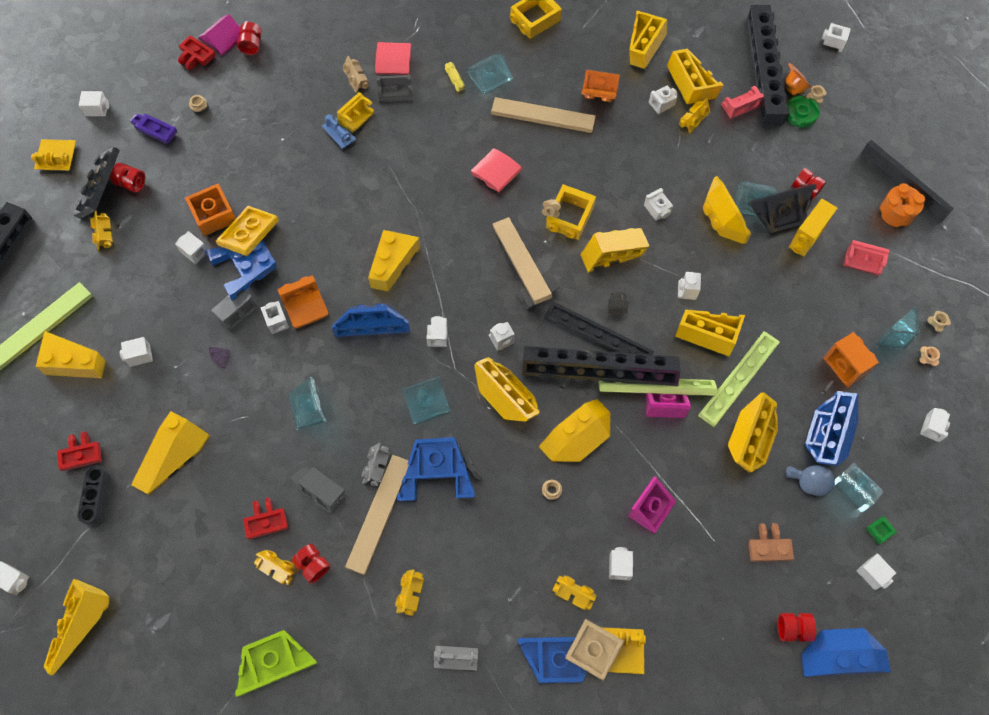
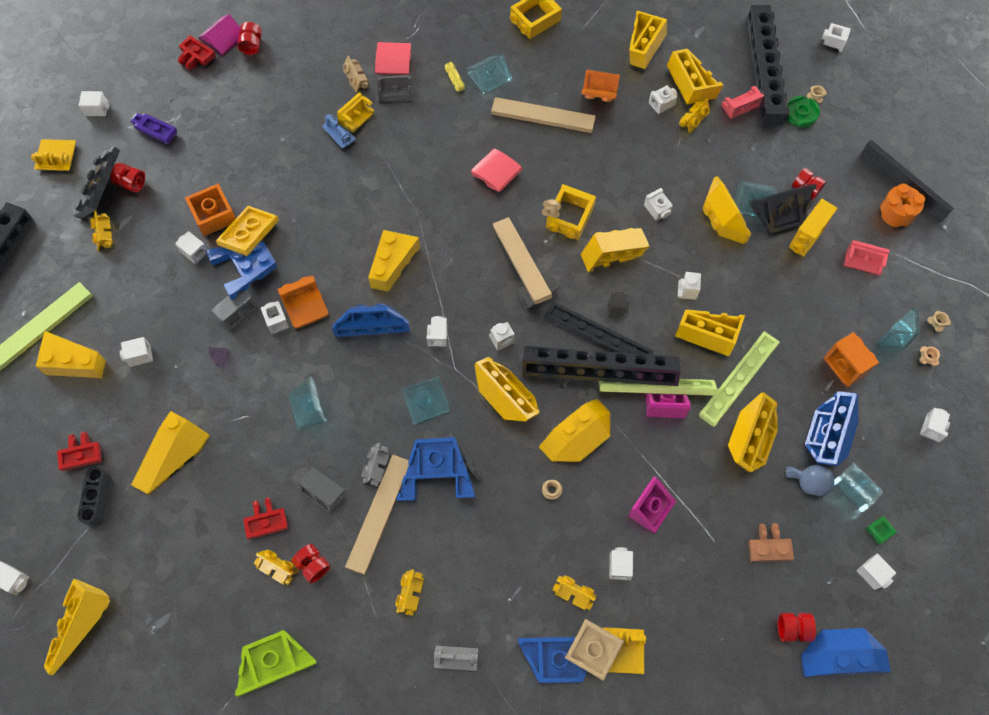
tan plate [189,95,207,112] -> none
orange piece [785,63,813,95] -> none

